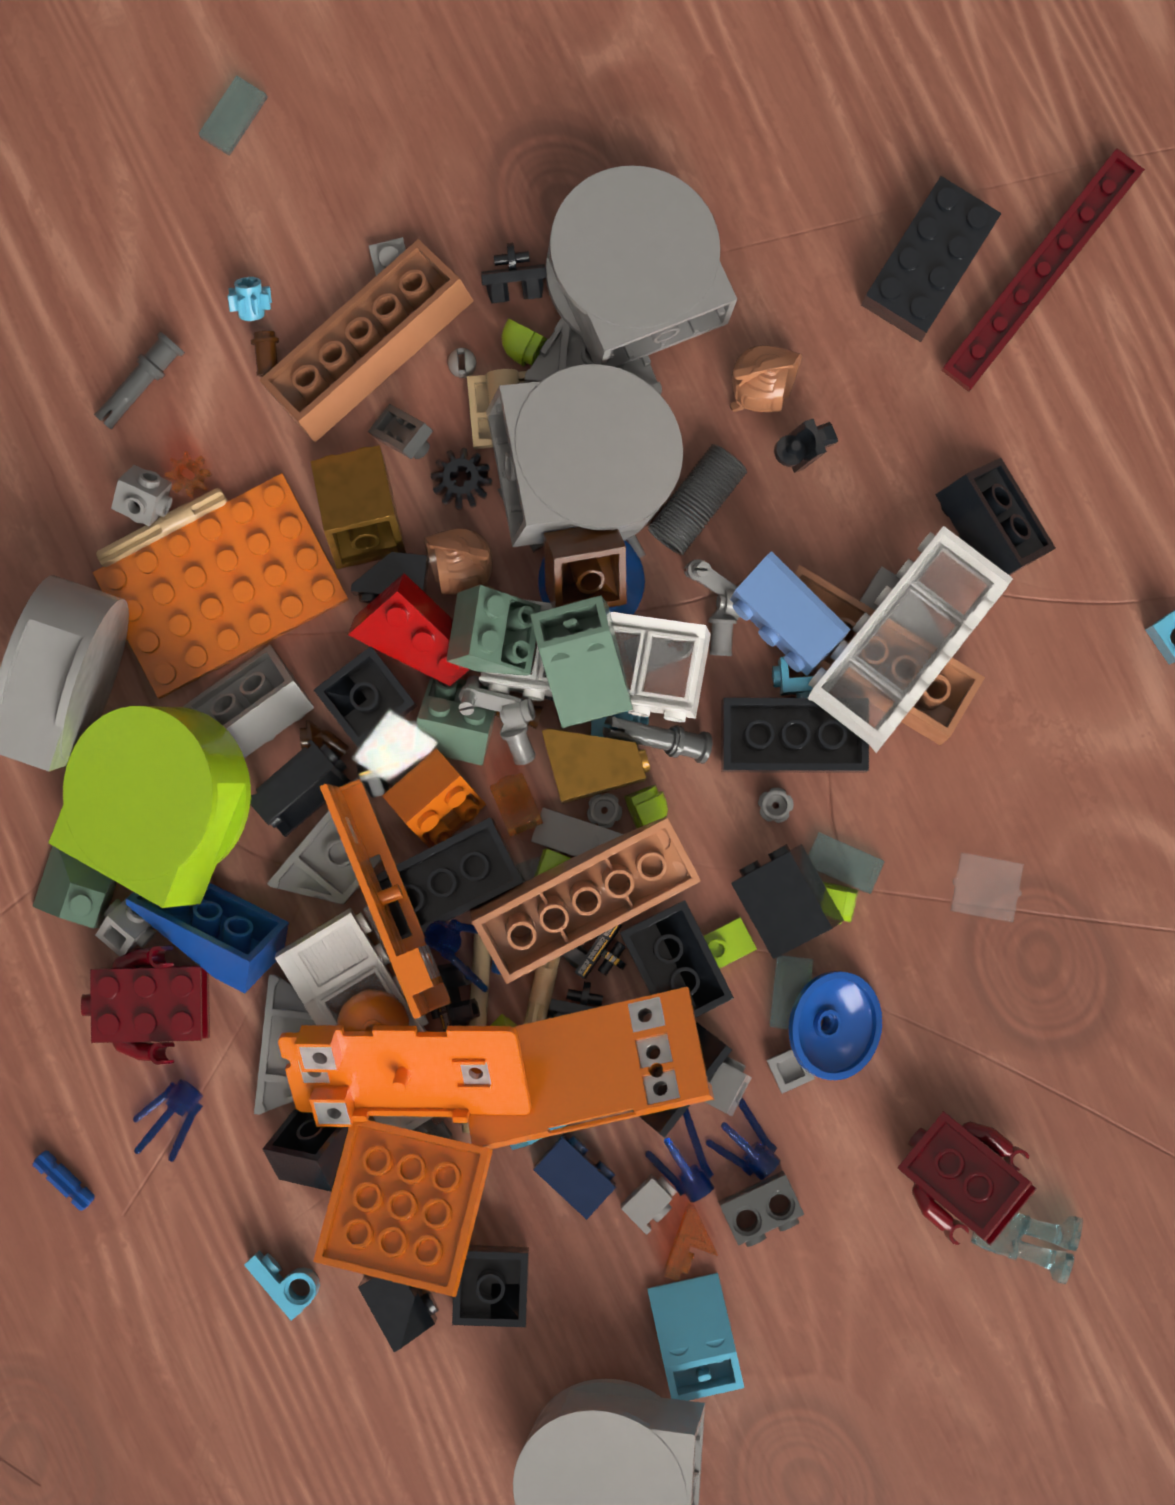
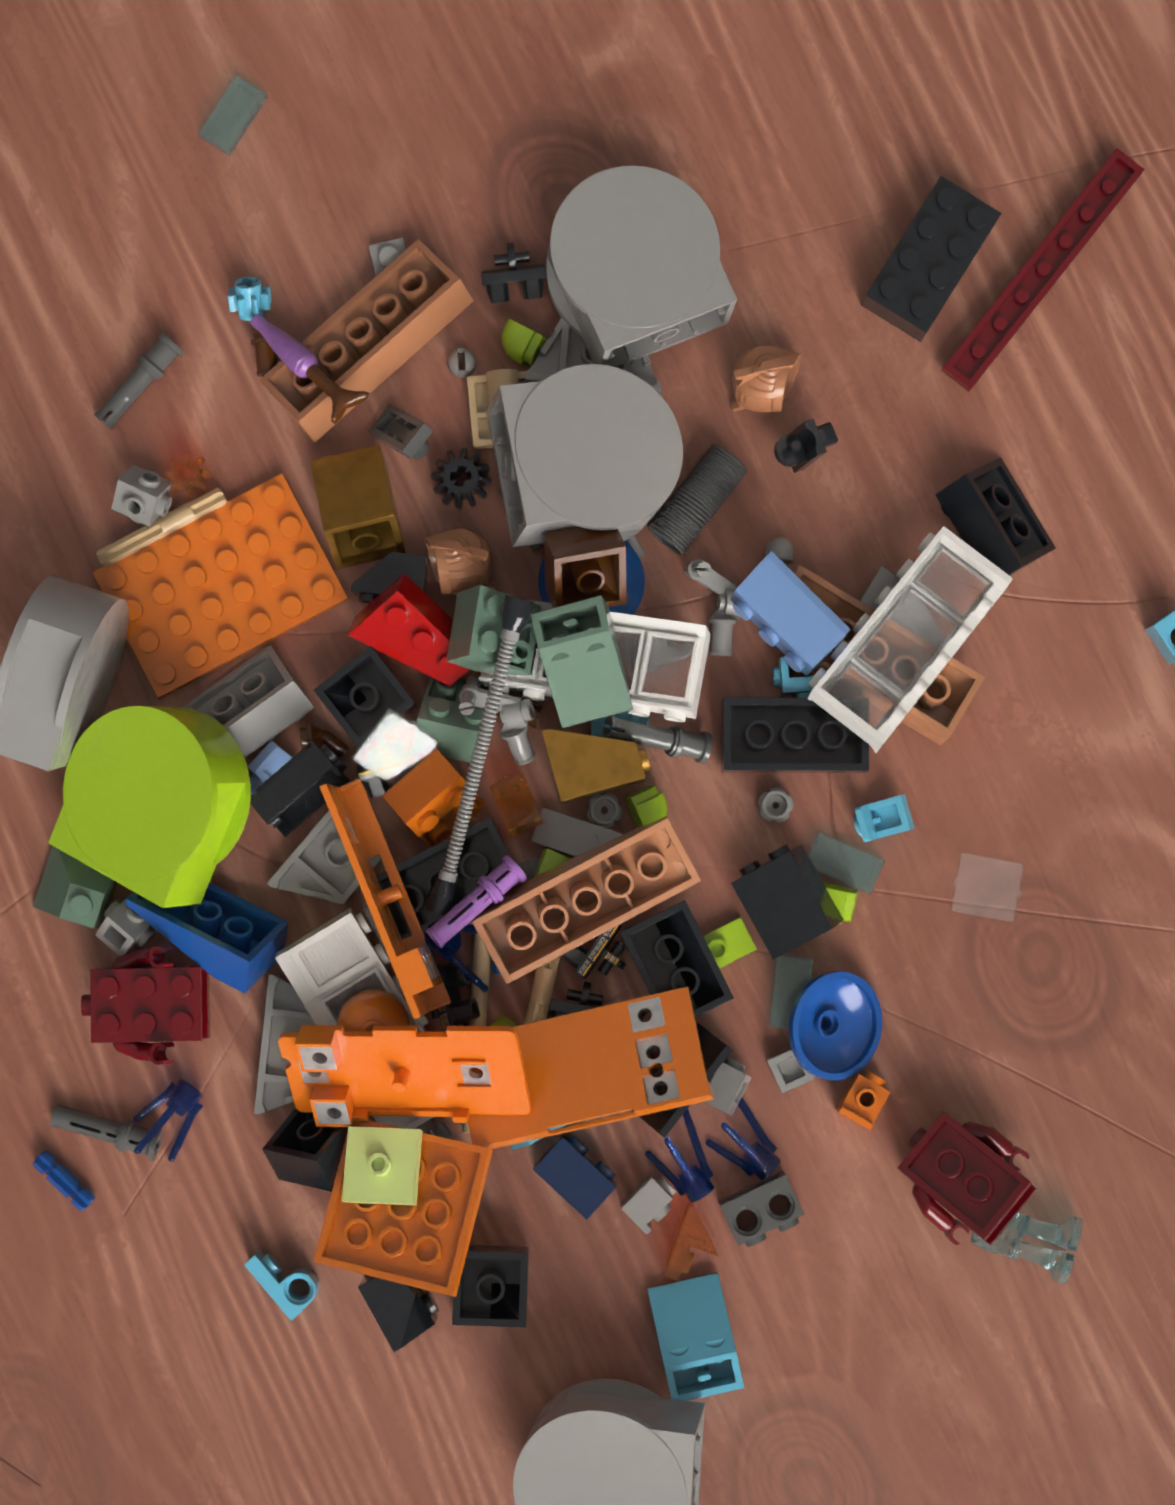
none -> dark grey pin [50,1104,164,1161]
none -> light blue plate [248,740,293,795]
none -> piece [251,314,369,424]
none -> yellowish green plate [342,1126,423,1206]
none -> light grey hose [425,595,534,915]
none -> medium lavender pin [426,855,527,948]
none -> light grey hinge [765,537,794,564]
none -> orange brick [835,1071,891,1131]
none -> medium azure bracket [854,794,915,842]

